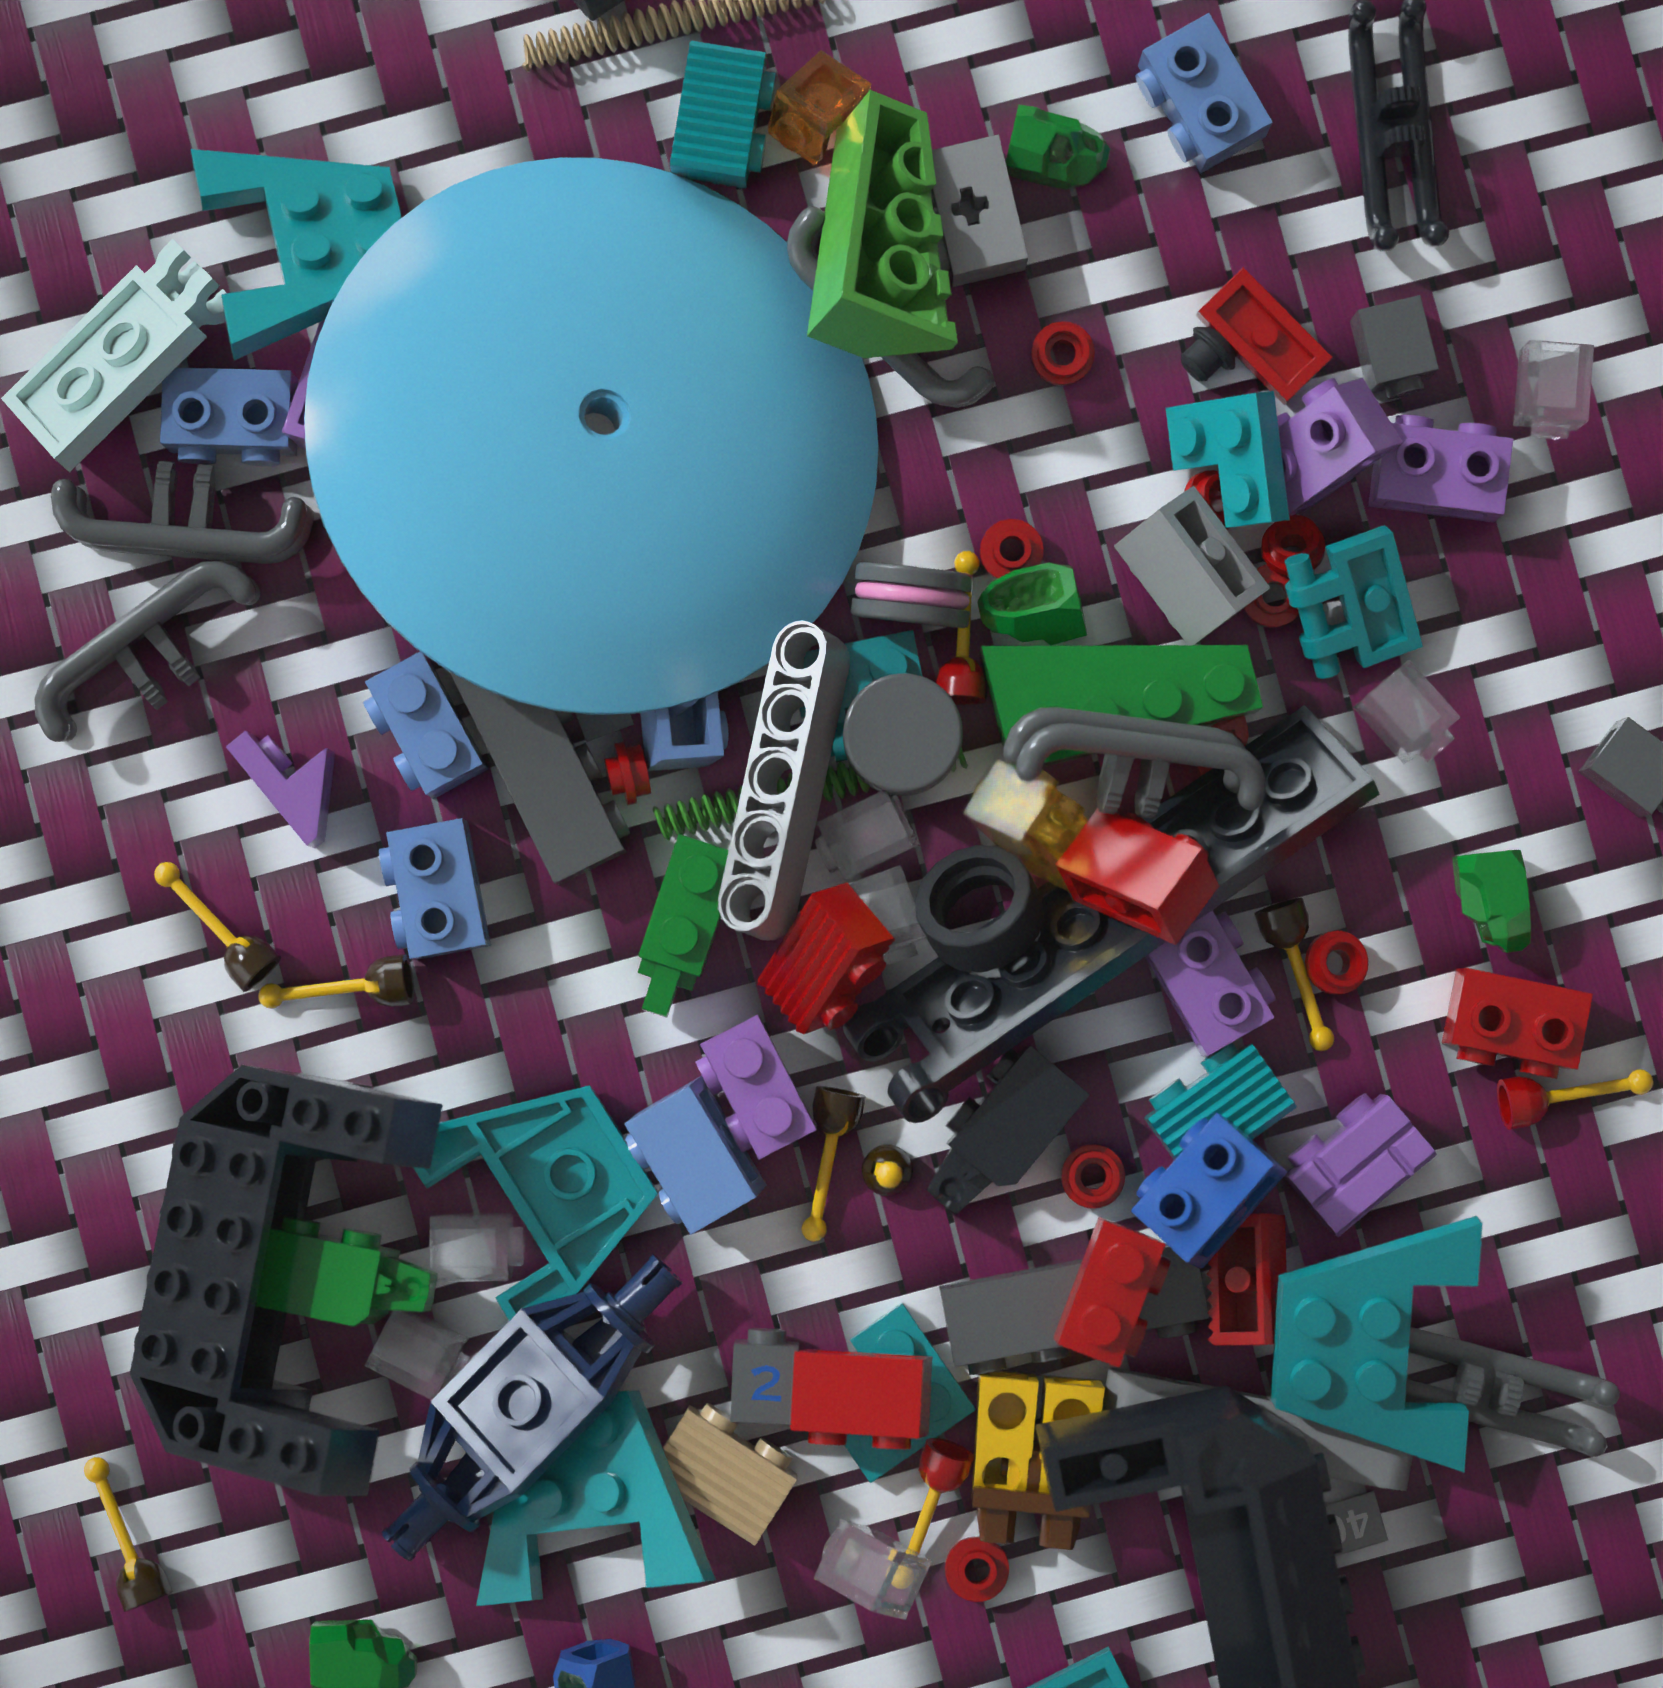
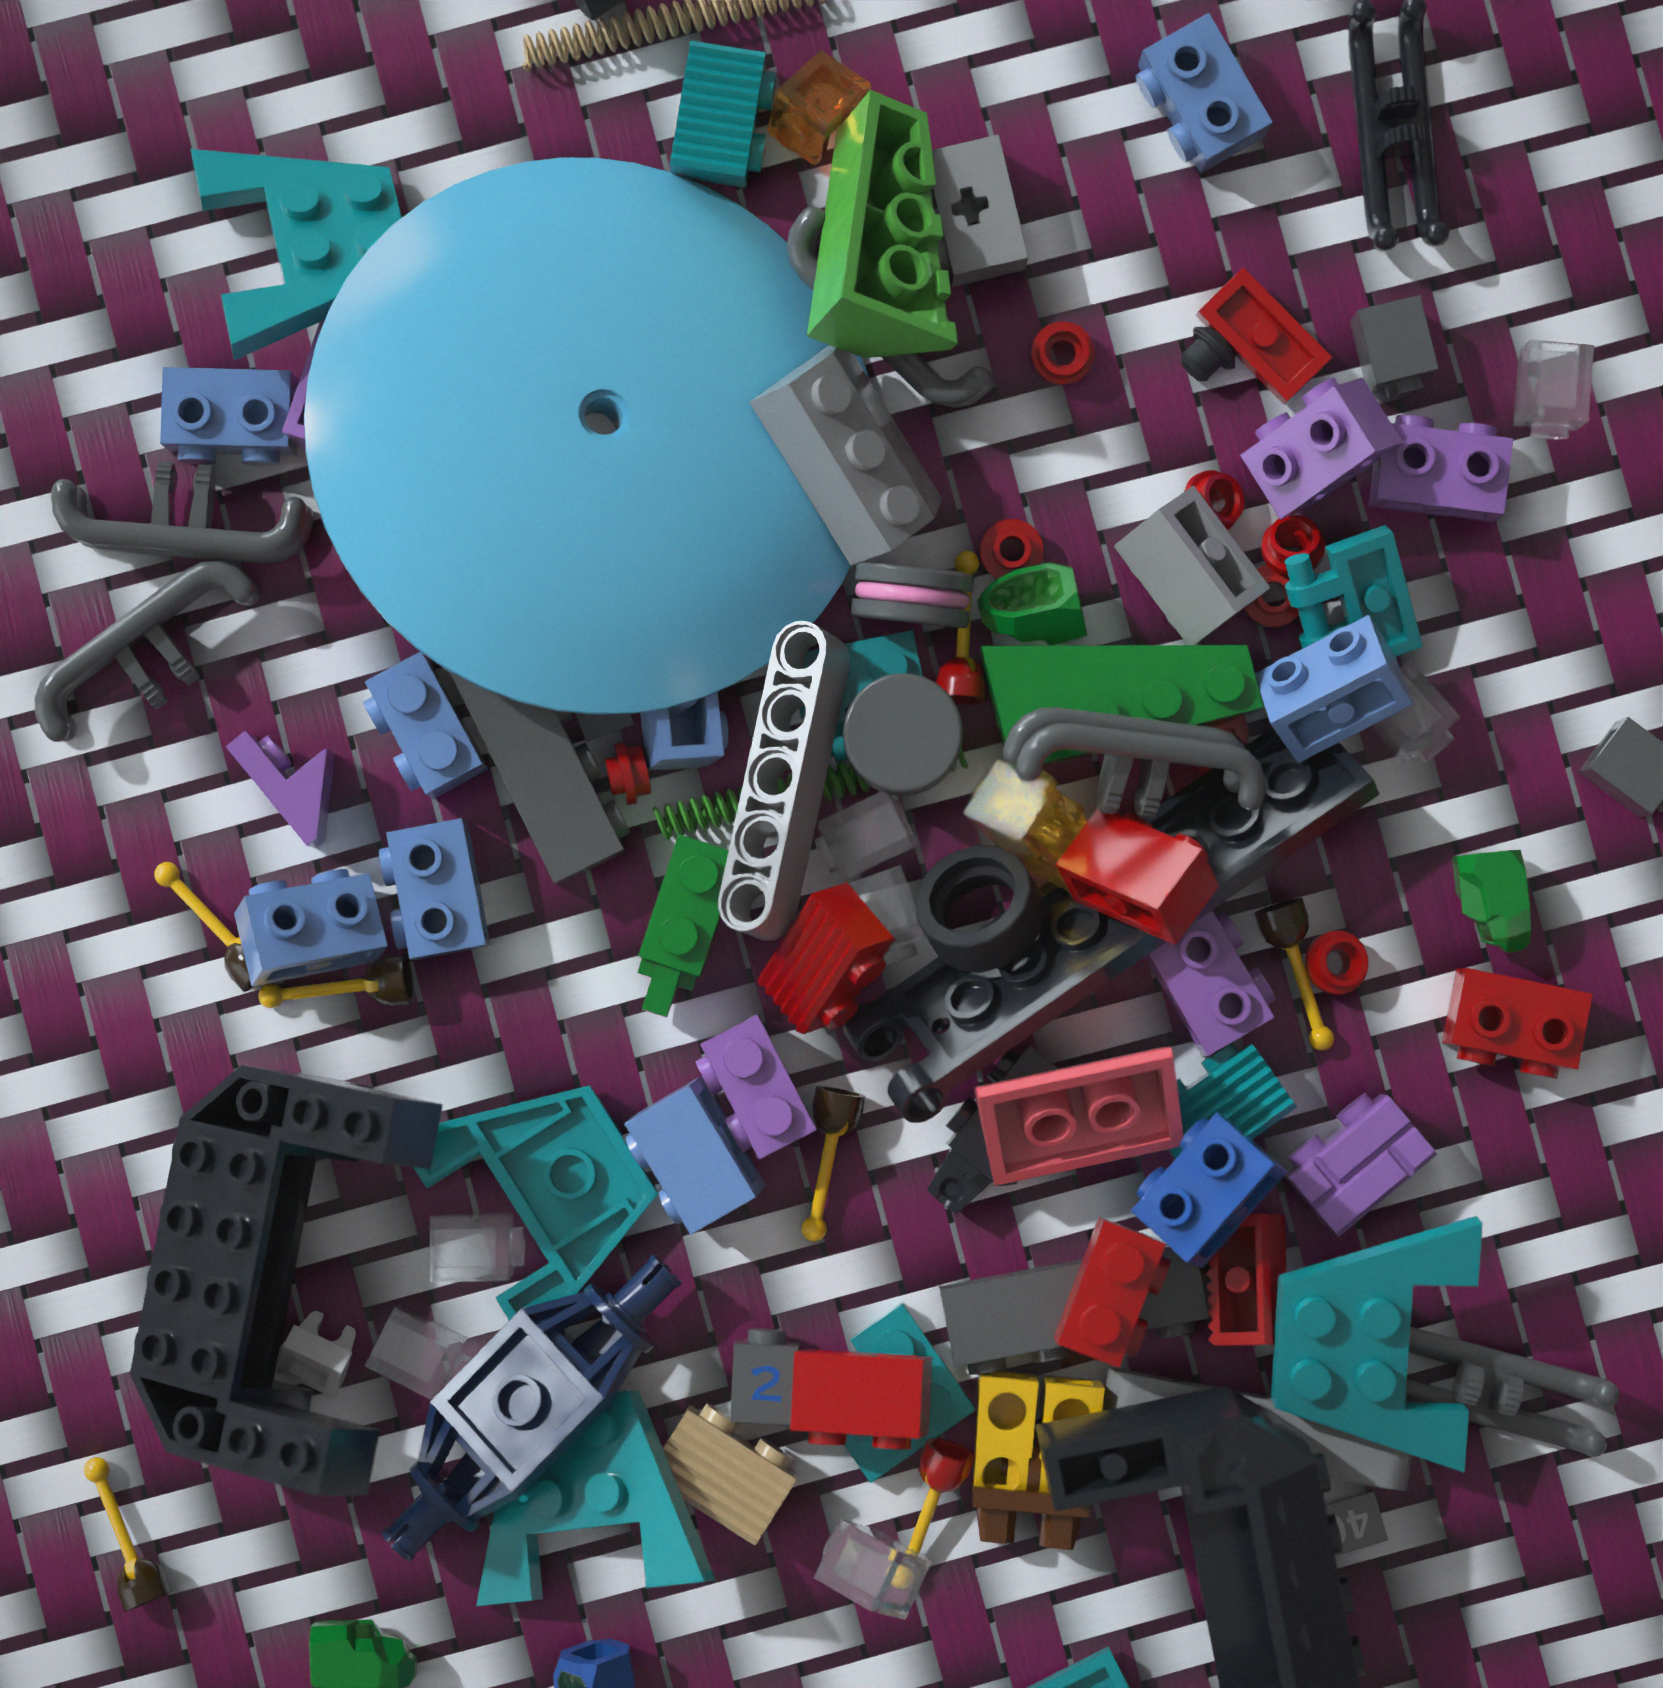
light aqua tile [1,239,226,472] -> none
green hinge [256,1216,438,1326] -> none
dark brown hinge [862,1144,913,1196] -> none
red plate [945,1536,1009,1602] -> none
green rock [1006,105,1111,190] -> none
red plate [1061,1144,1125,1209] -> none
teal plate [1166,391,1289,528] -> none
hinge [1497,1069,1653,1130] -> none
none -> medium blue brick [234,869,388,986]
none -> white tile [277,1311,356,1398]
none -> light grey slope [749,345,942,566]
none -> coral slope [973,1047,1184,1186]
none -> medium blue brick [1255,615,1413,763]

